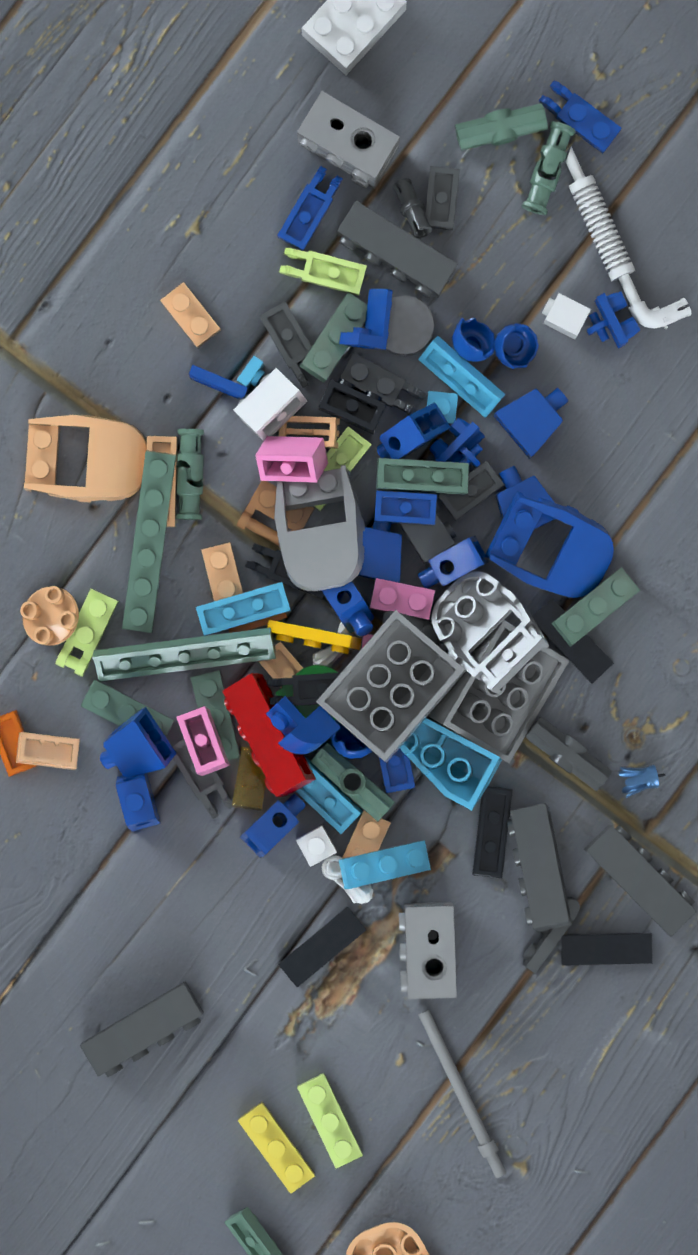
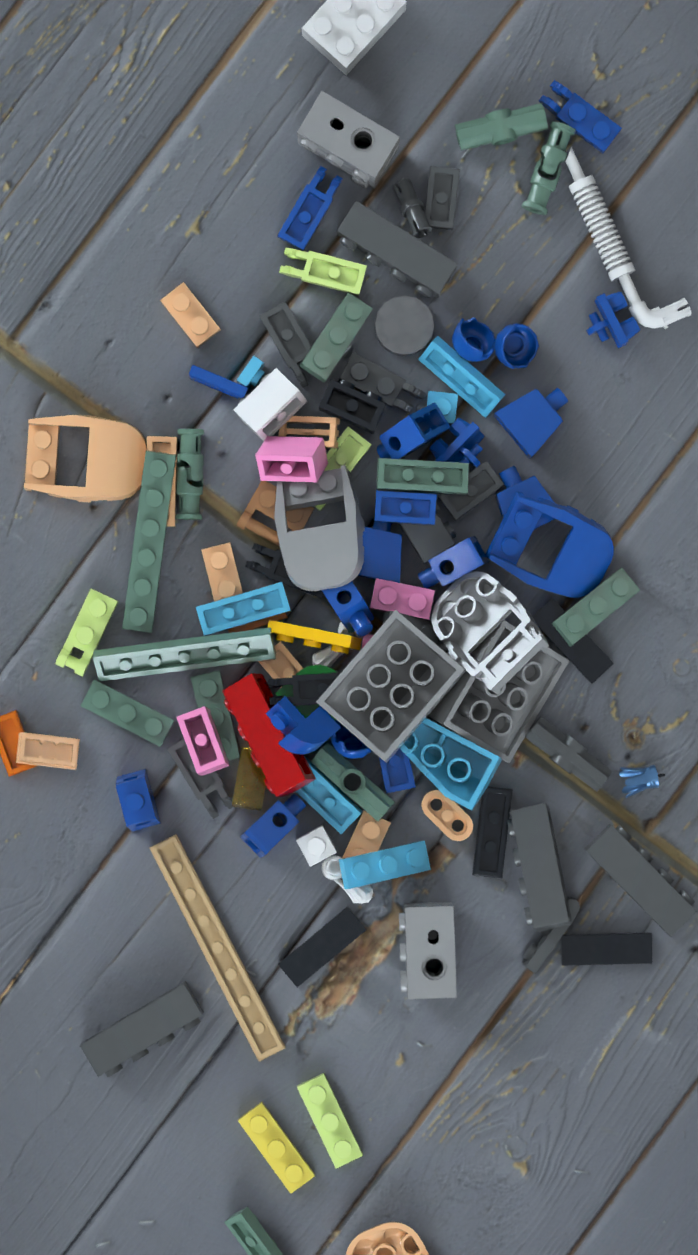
light nougat dish [20,586,79,646] -> none
blue torso [100,707,177,778] -> none
blue bracket [339,289,393,350] -> none
light grey bar [418,1009,506,1178] -> none
white brick [542,293,591,339] -> none
none -> tan tile [150,834,286,1062]
none -> light nougat plate [421,790,473,841]

